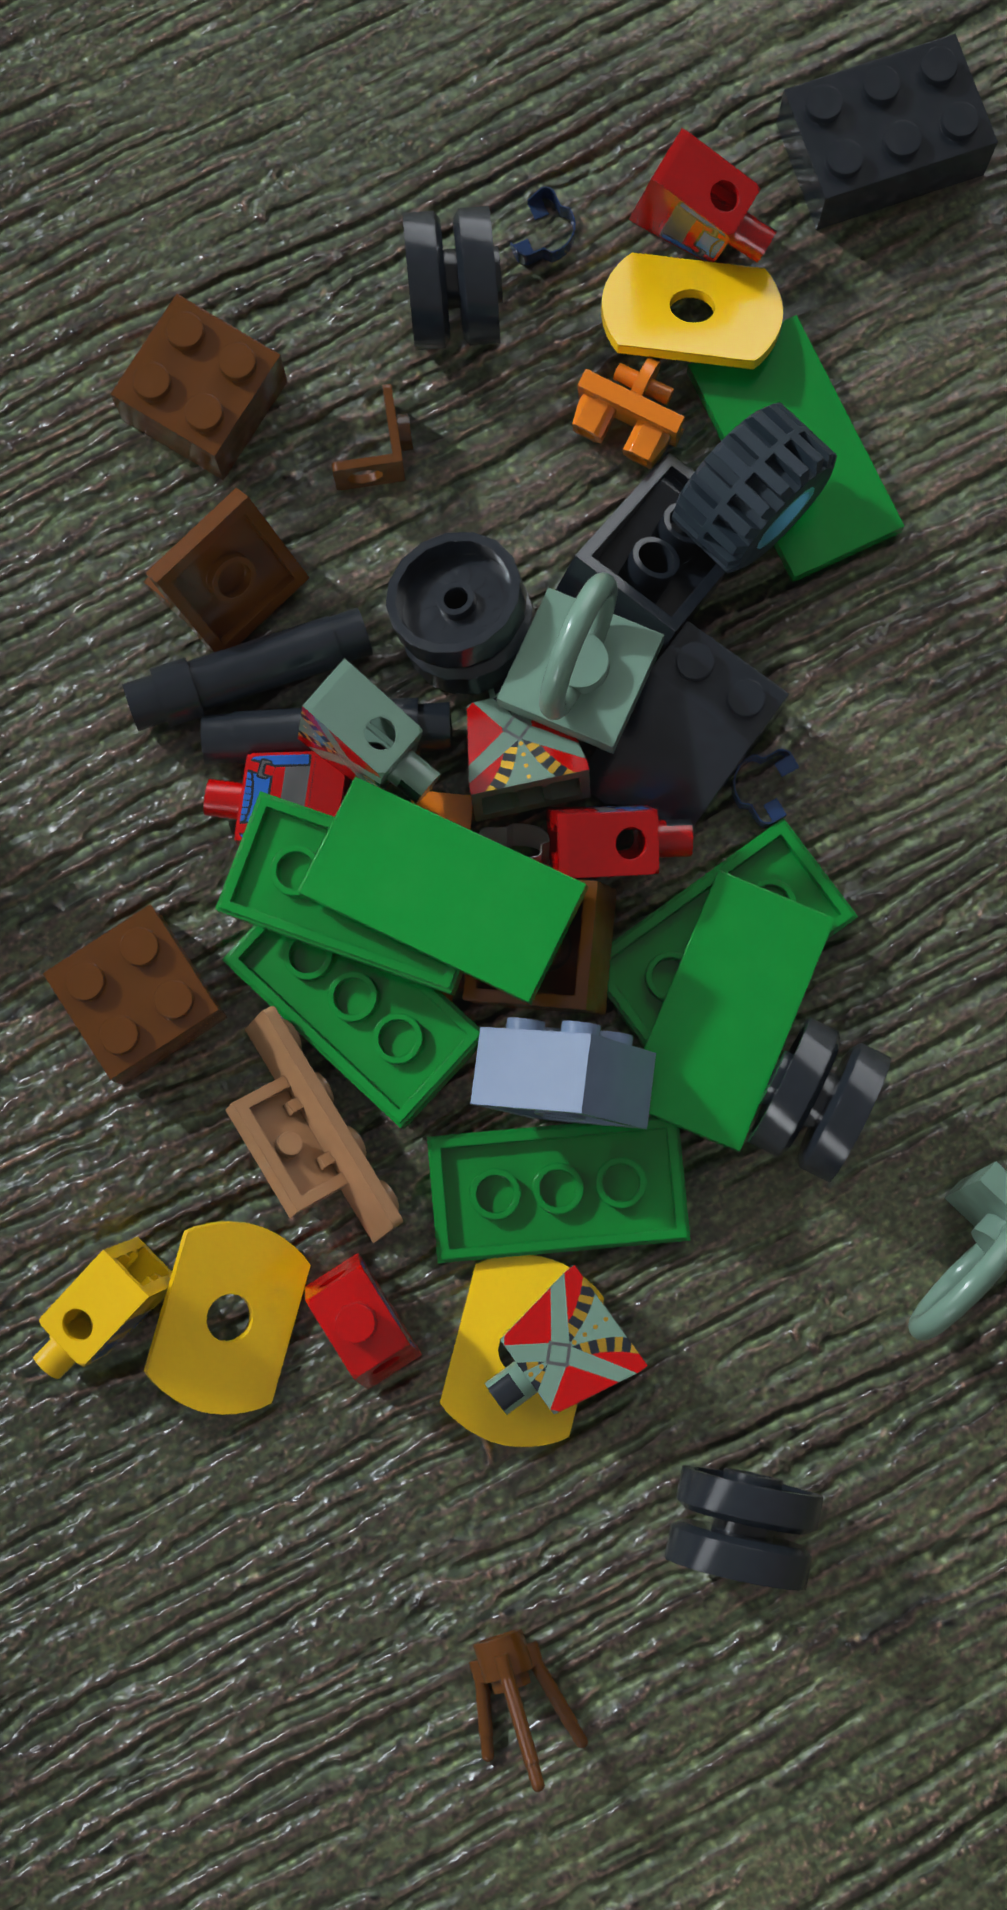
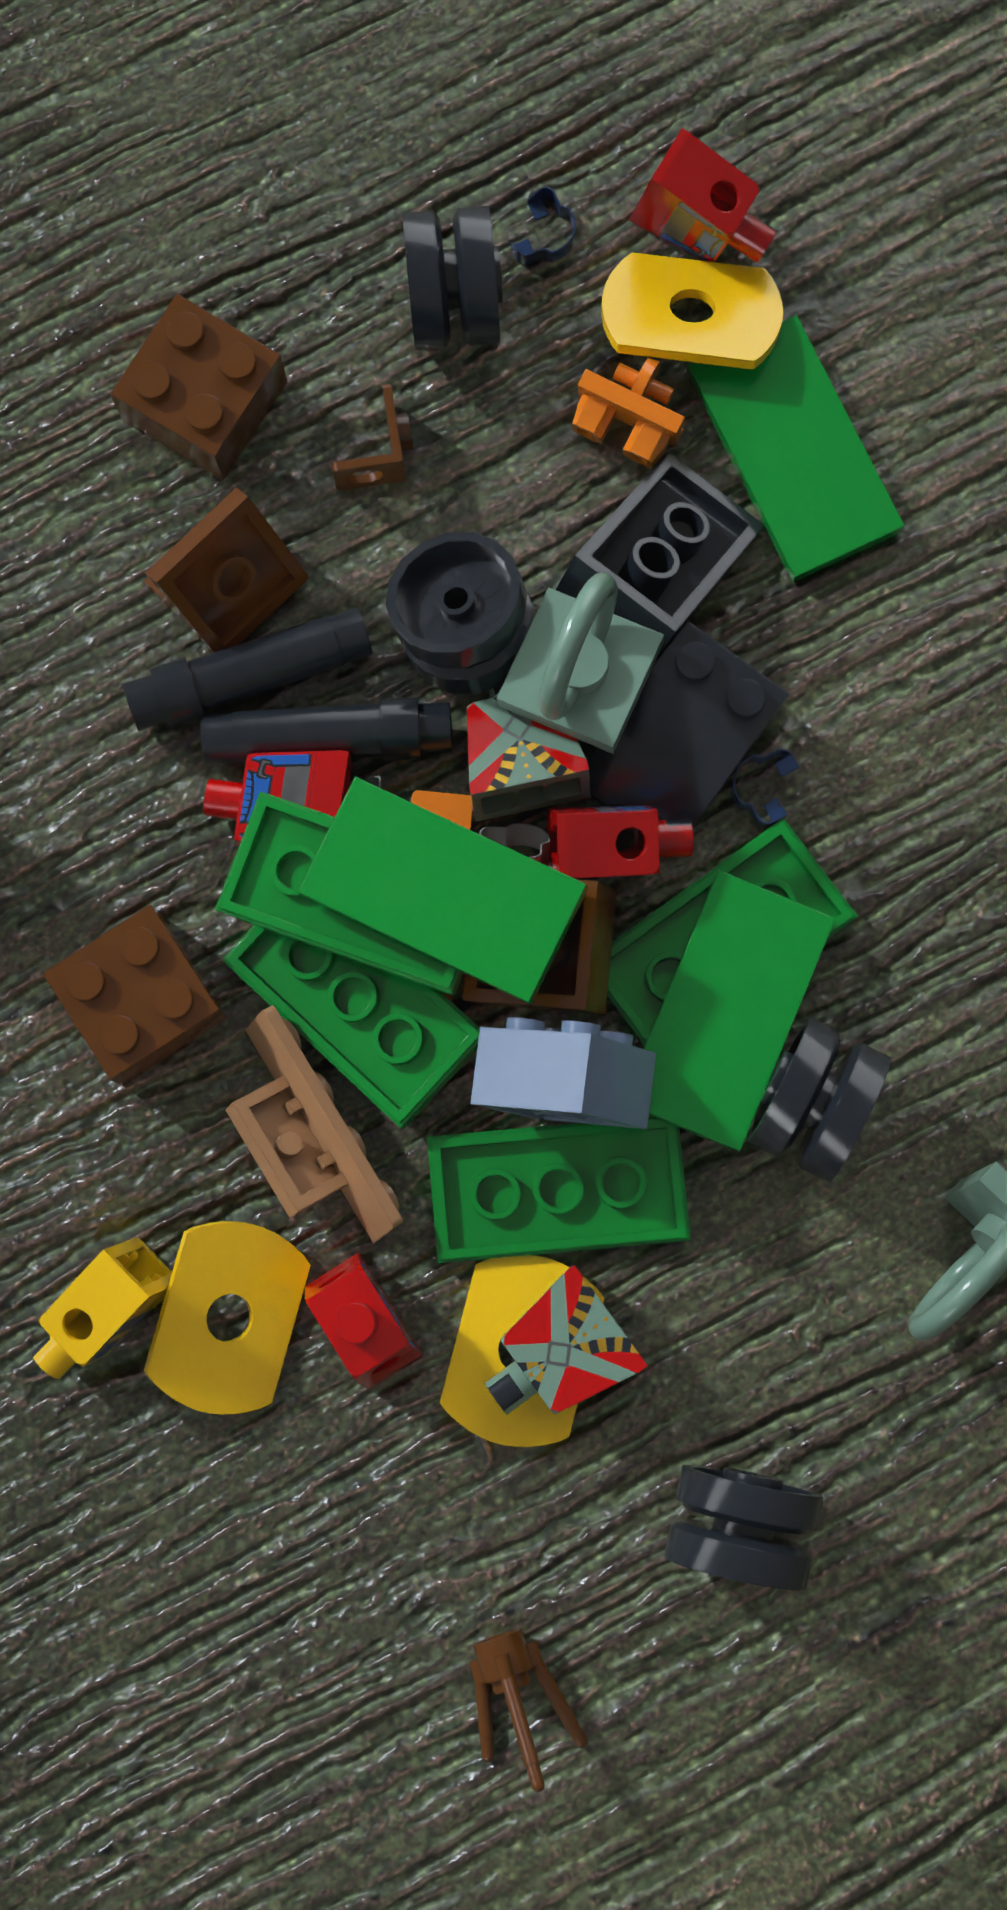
sand green torso [298,658,441,804] -> none
black wheel [672,402,837,573] -> none
black brick [776,33,998,230] -> none

